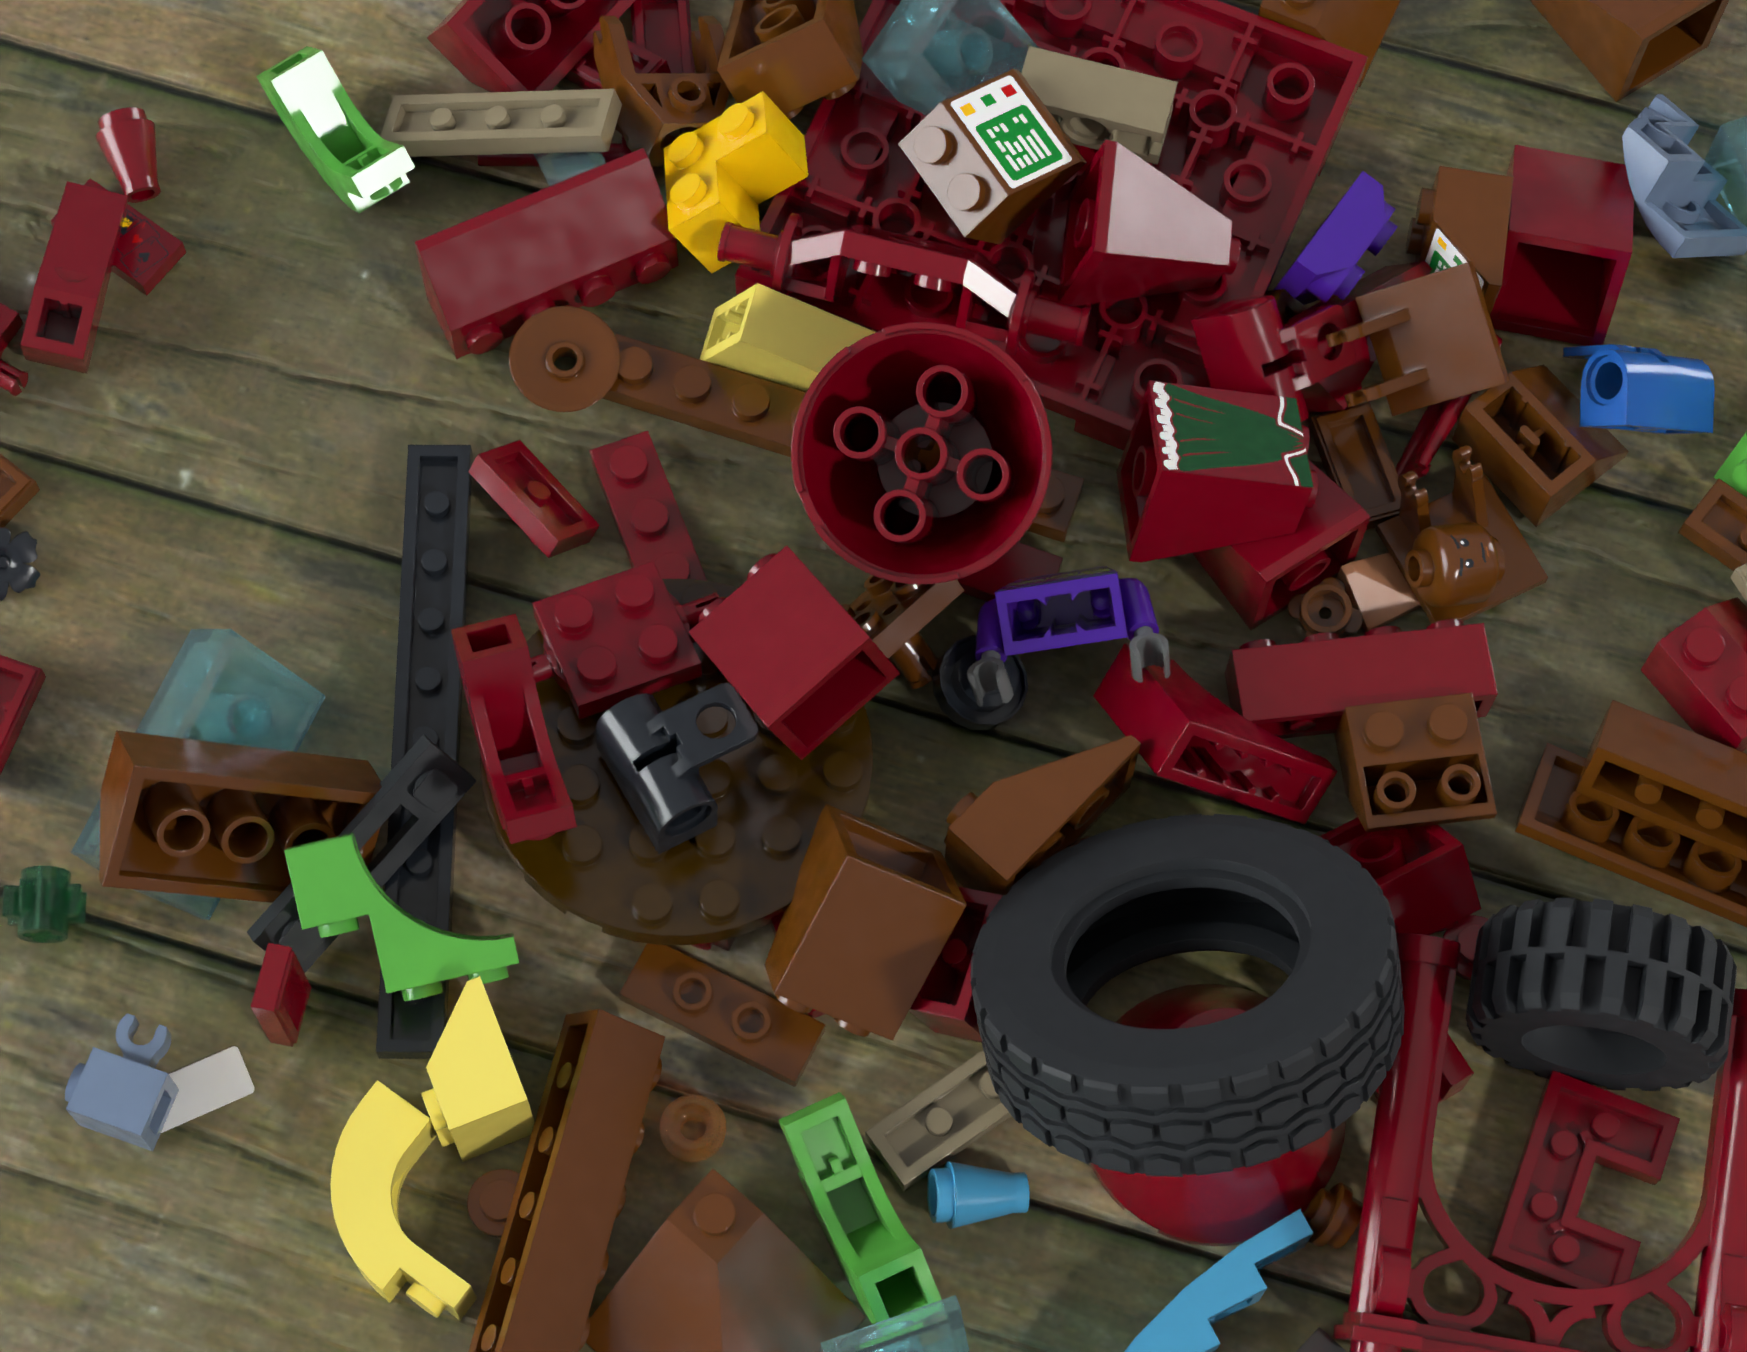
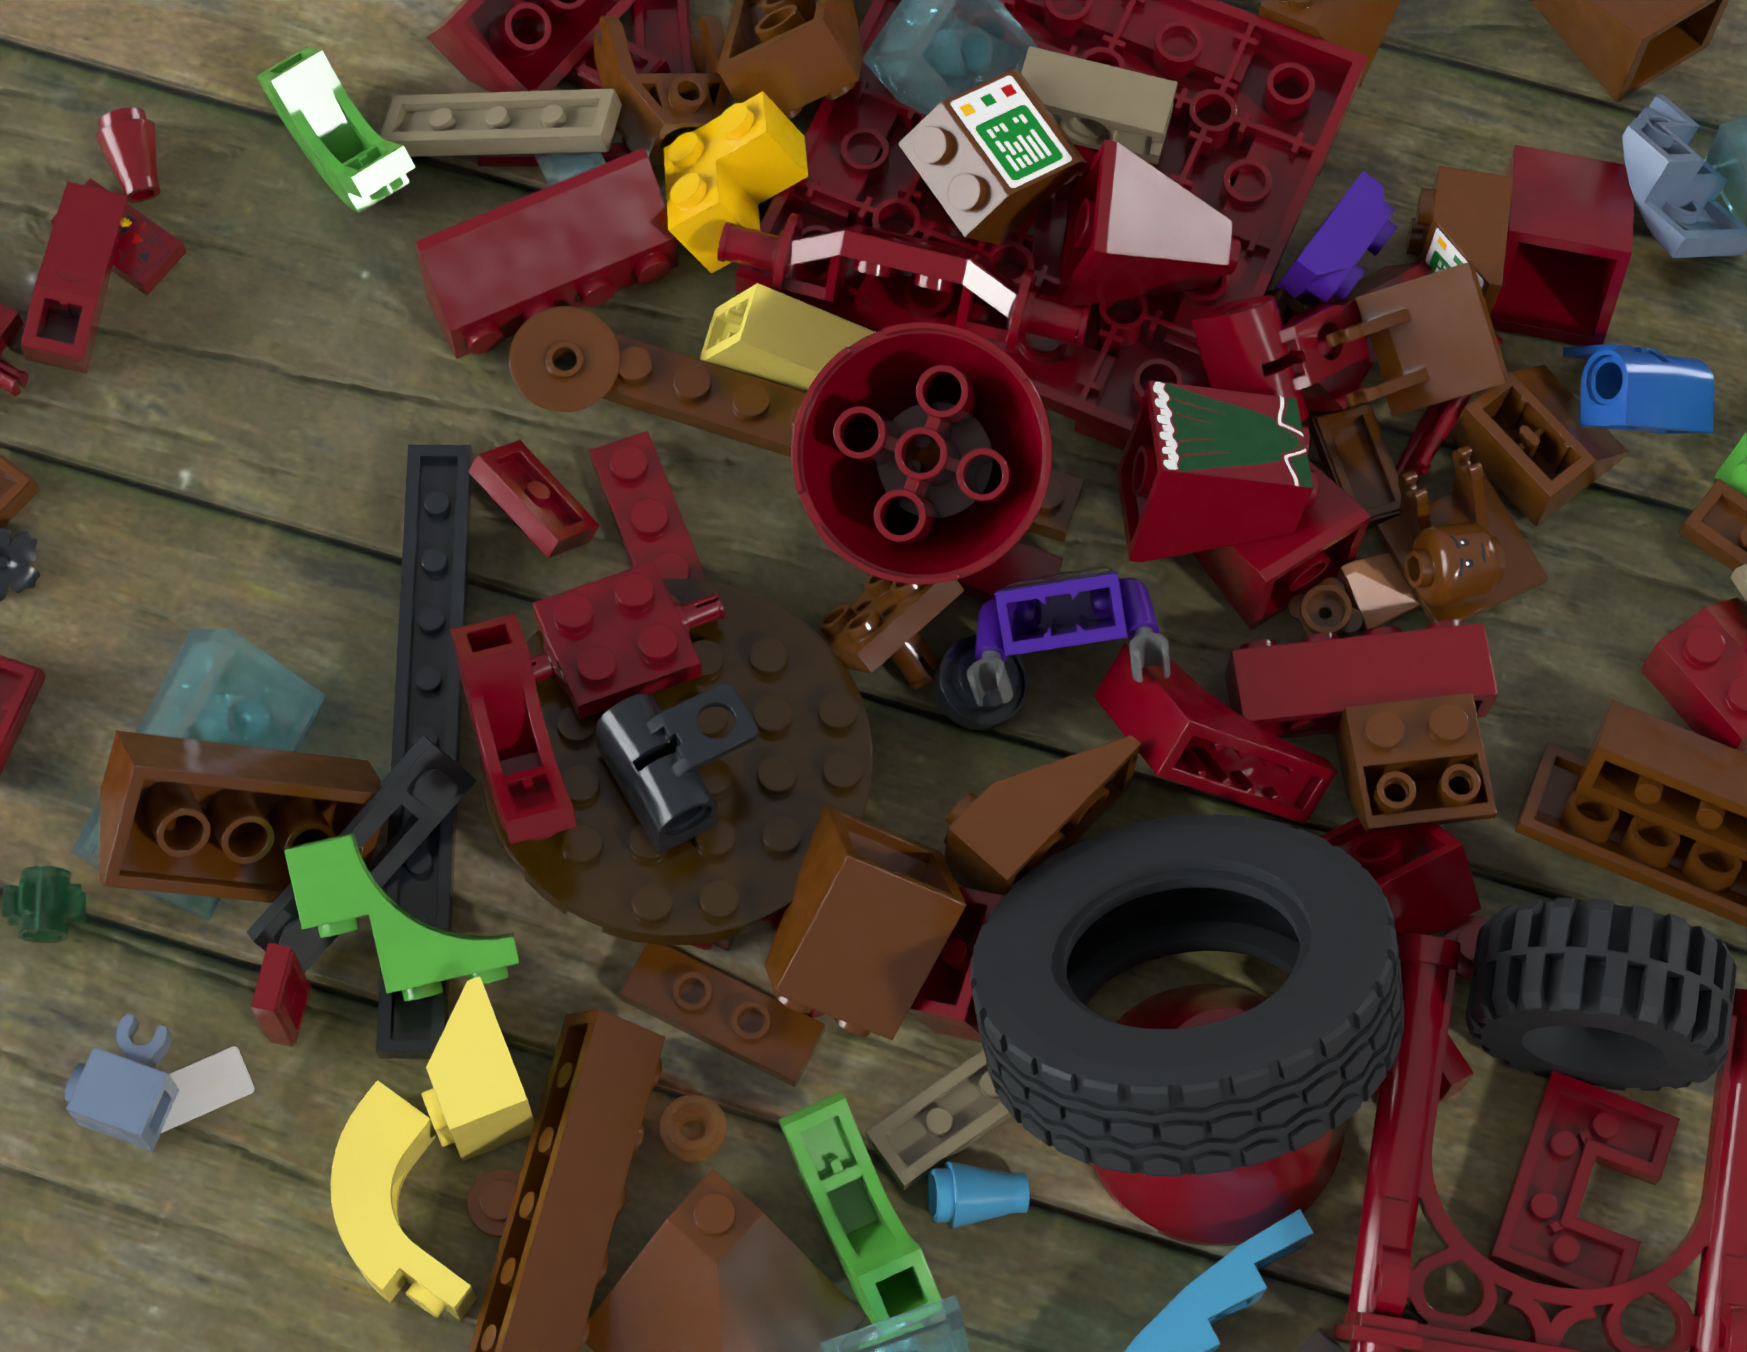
dark red slope [688,545,900,760] -> none
reddish brown plate [1304,1183,1363,1250] -> none

